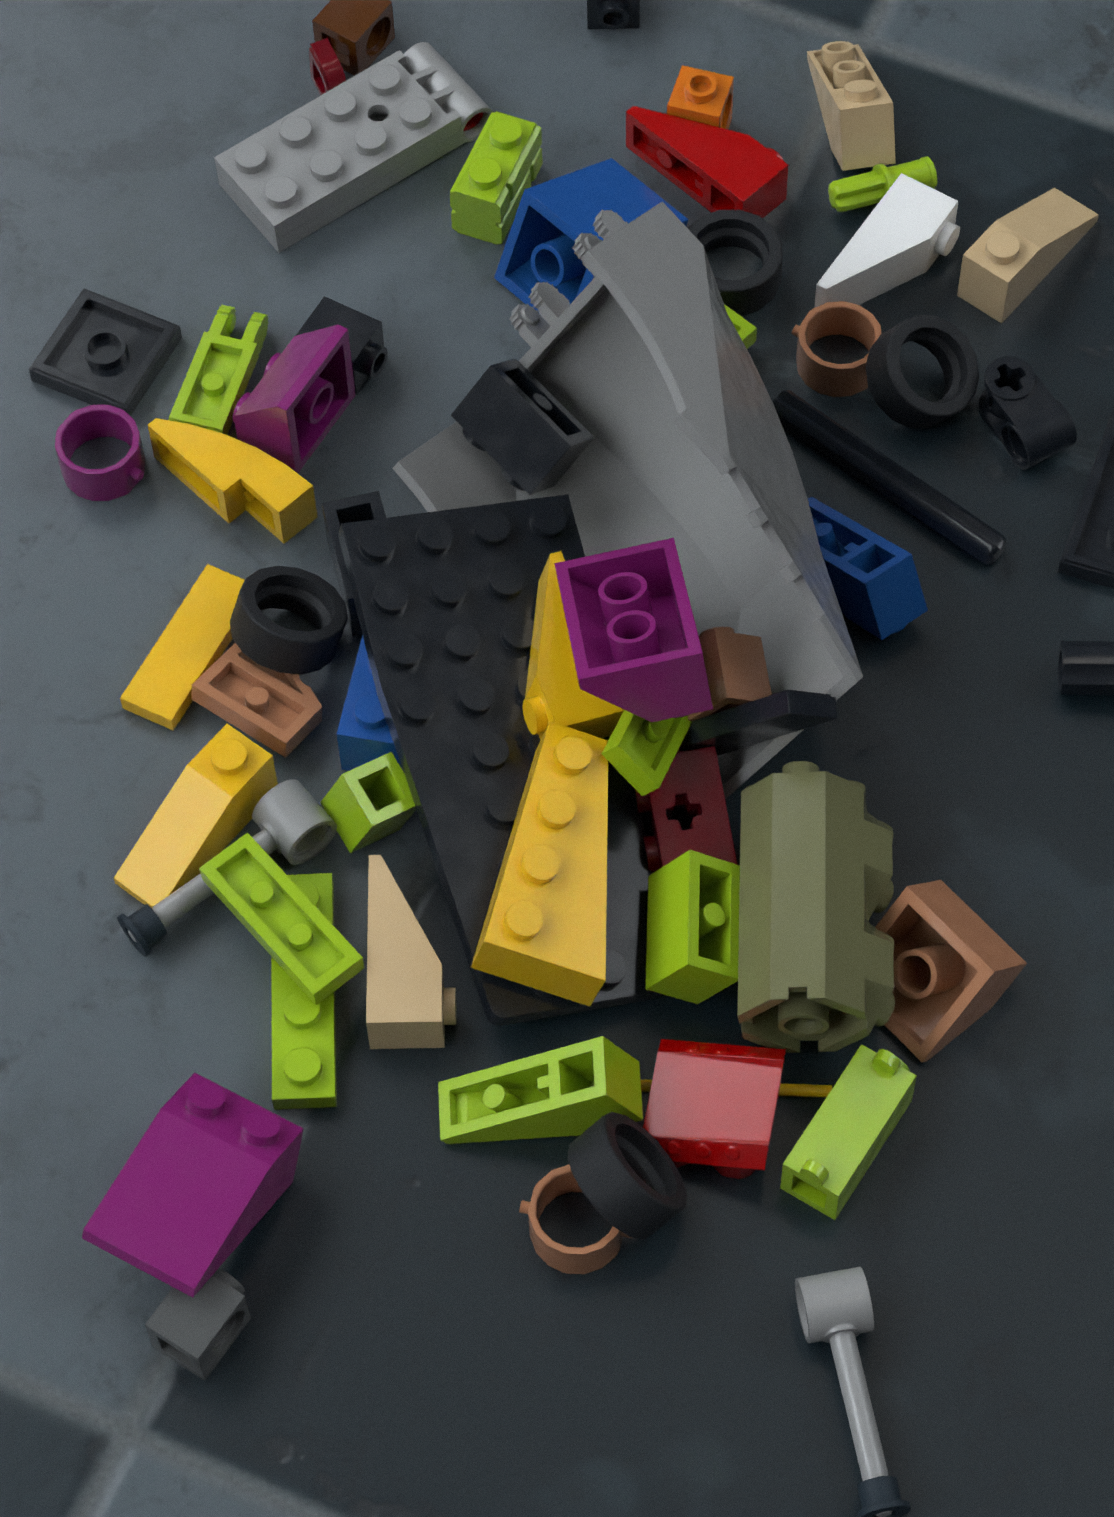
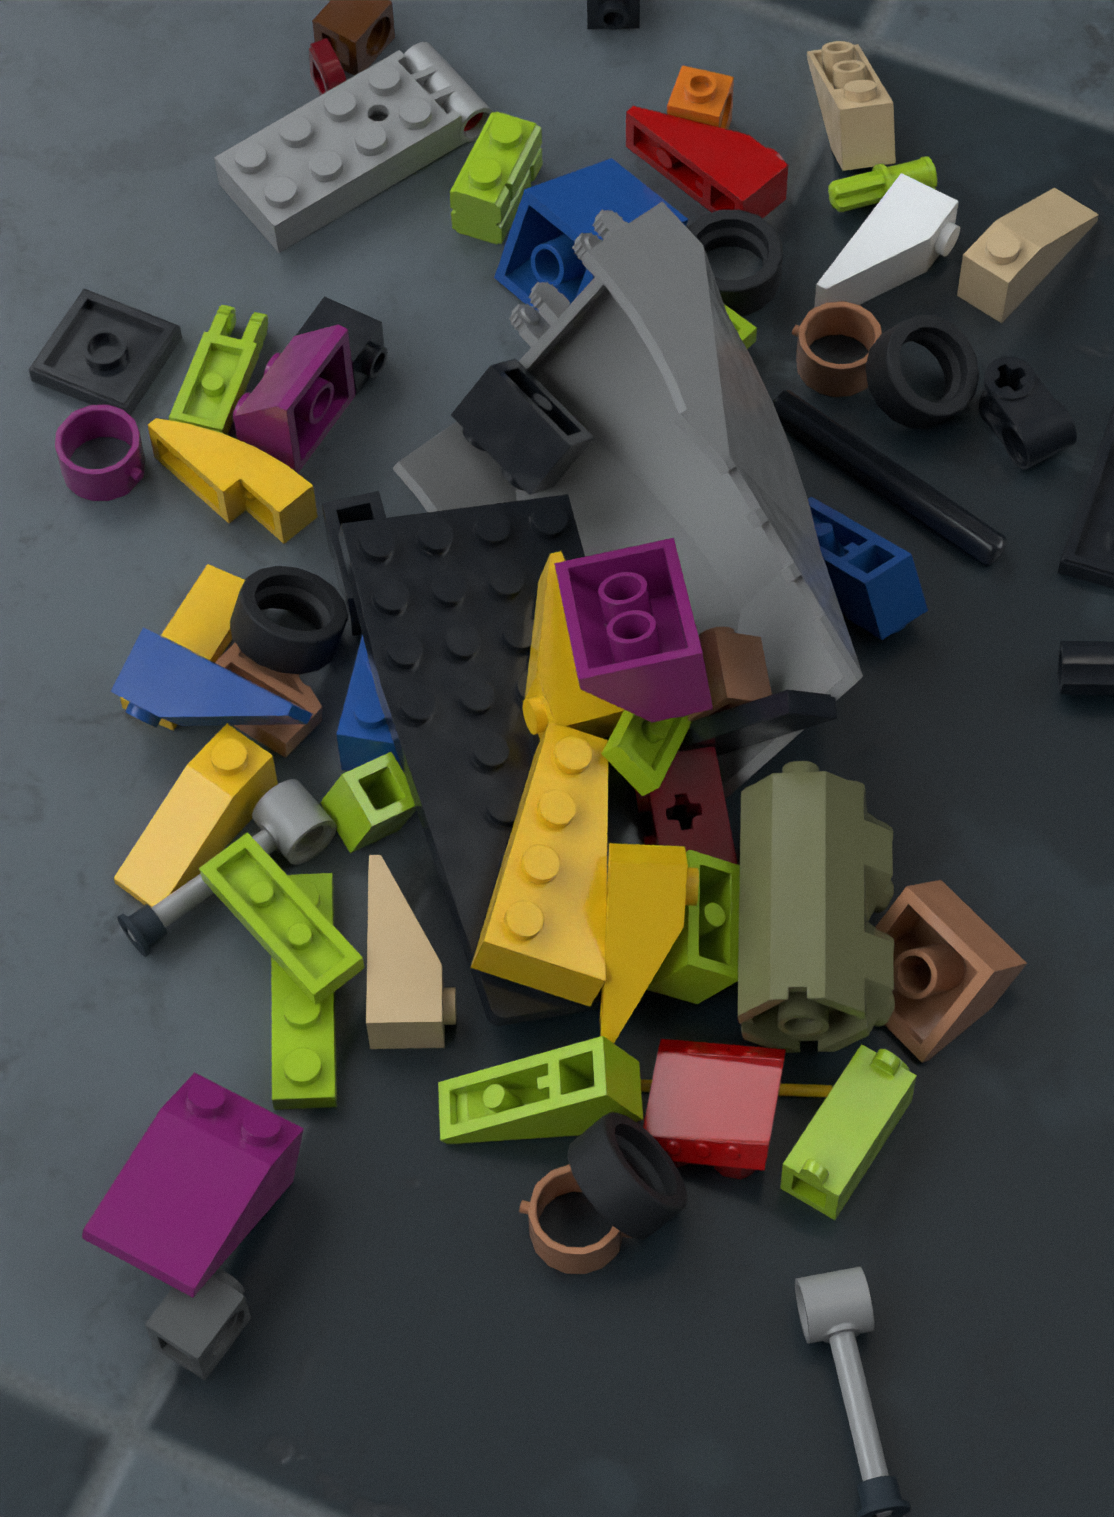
none -> blue slope [110,627,313,728]
none -> yellow slope [600,843,699,1043]

